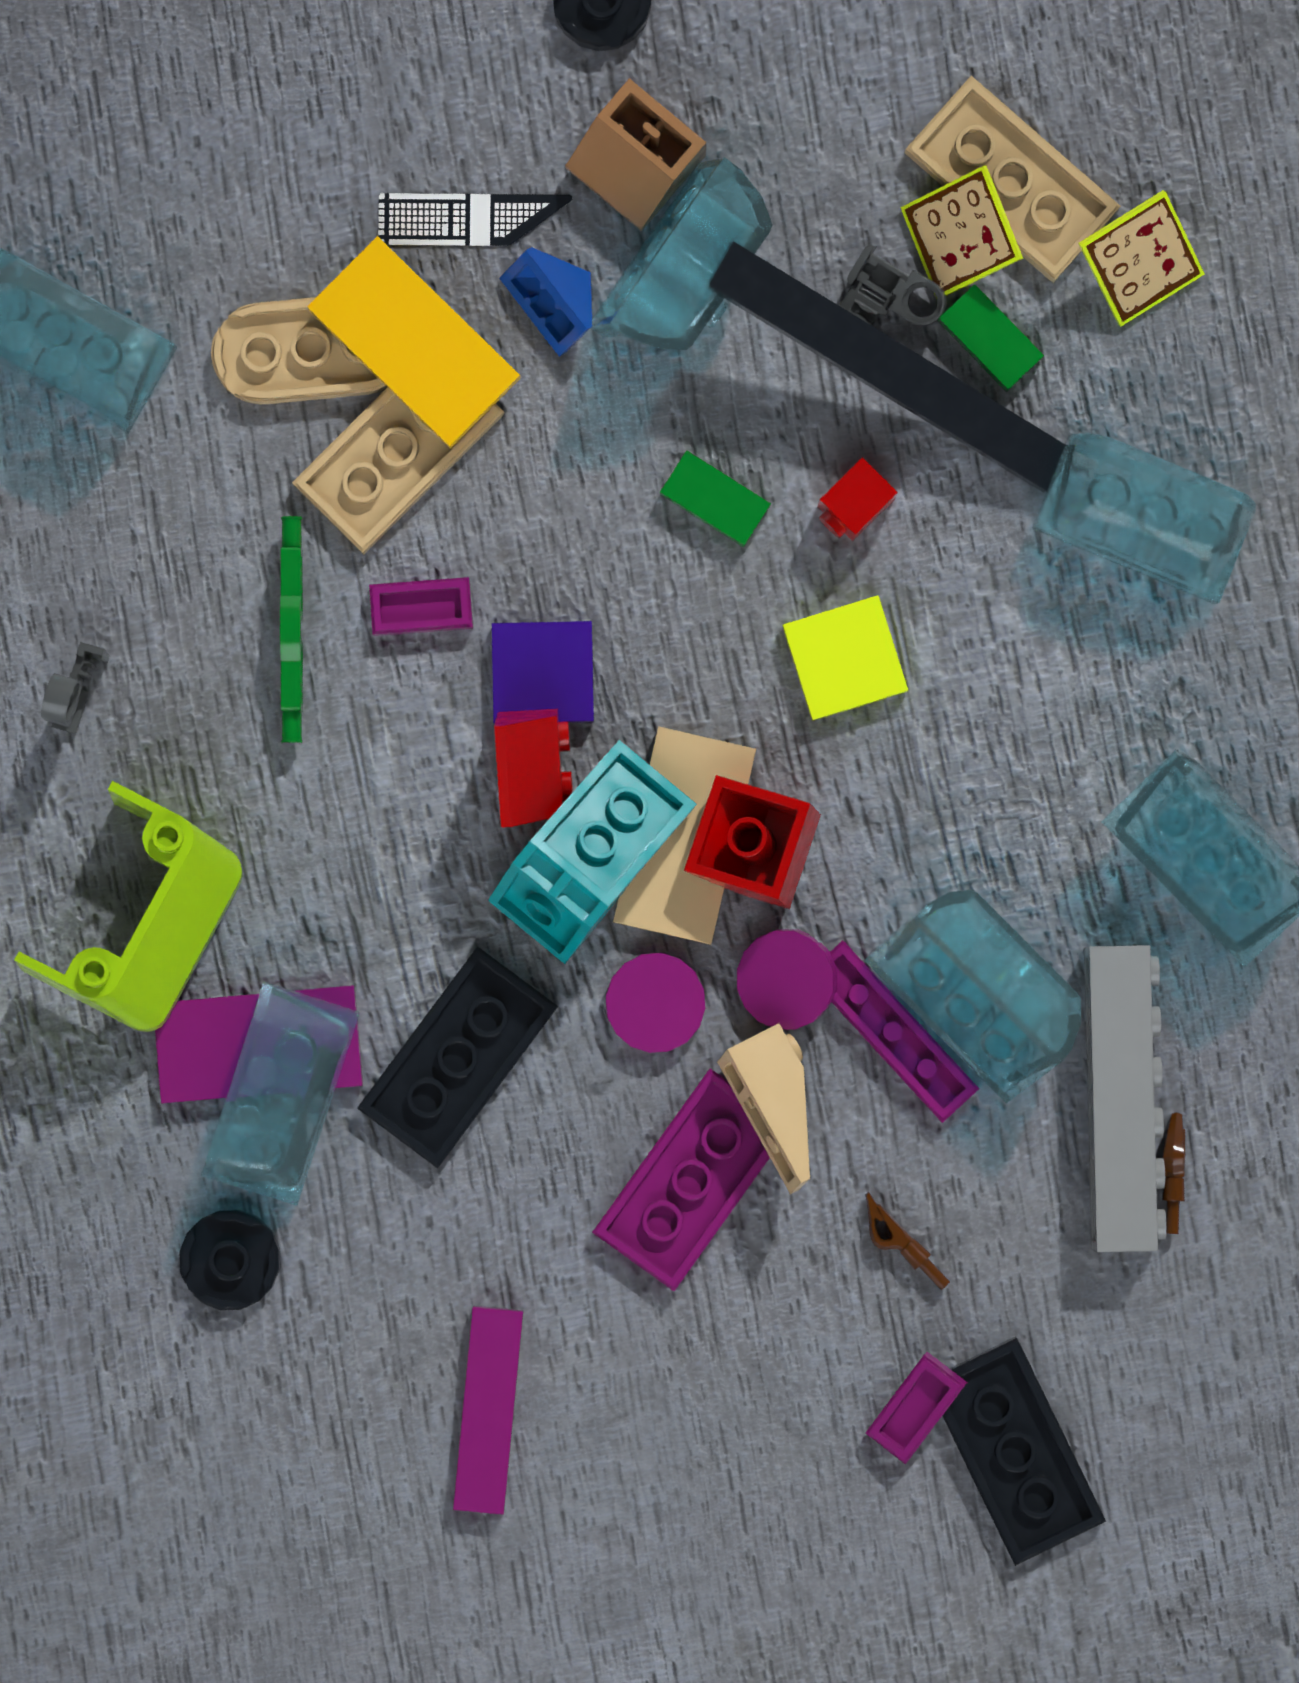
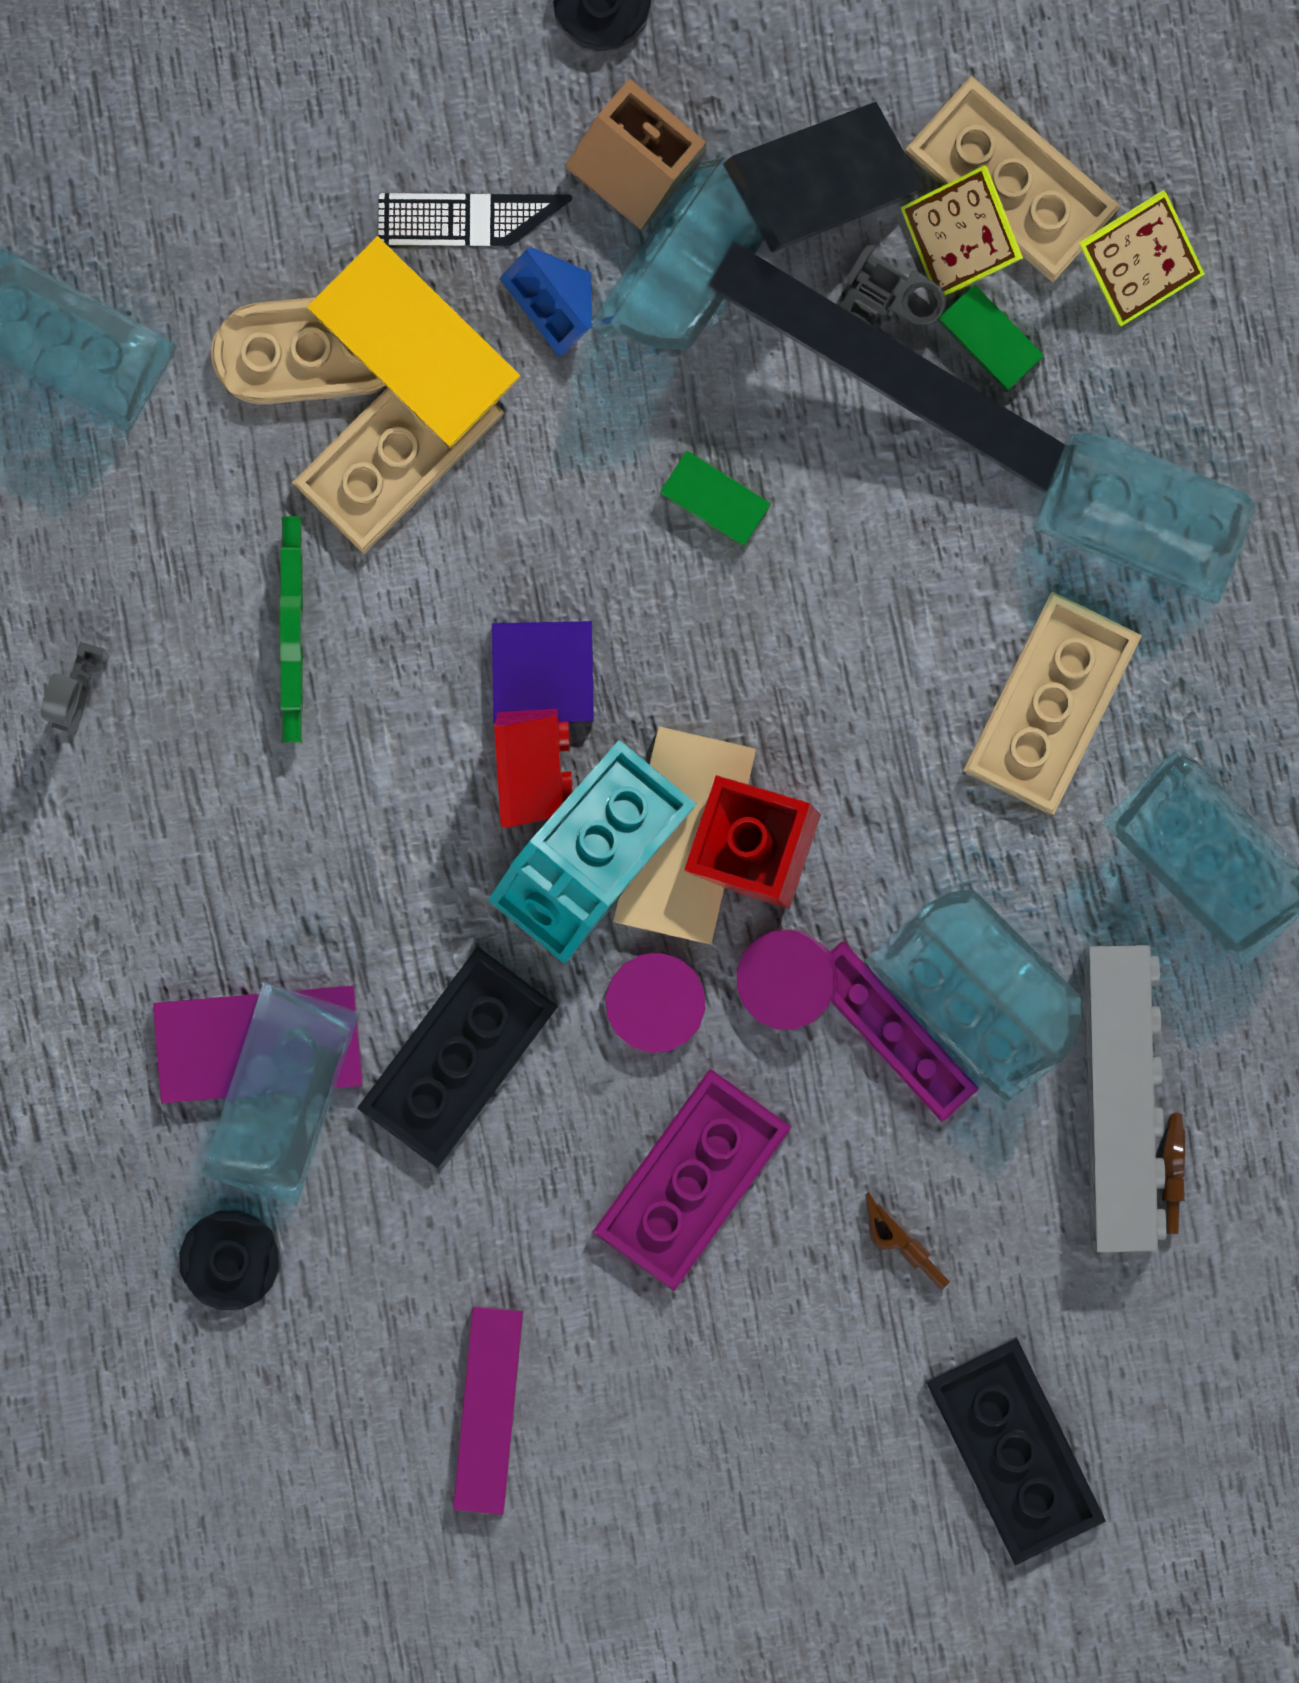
lime windscreen [14,781,243,1032] -> none
magenta tile [369,577,473,636] -> none
tan slope [717,1023,810,1194] -> none
neon yellow tile [782,595,908,721] -> none
red brick [817,457,898,541] -> none
magenta tile [865,1352,968,1465] -> none
none -> black tile [723,102,924,253]
none -> tan tile [963,591,1142,816]

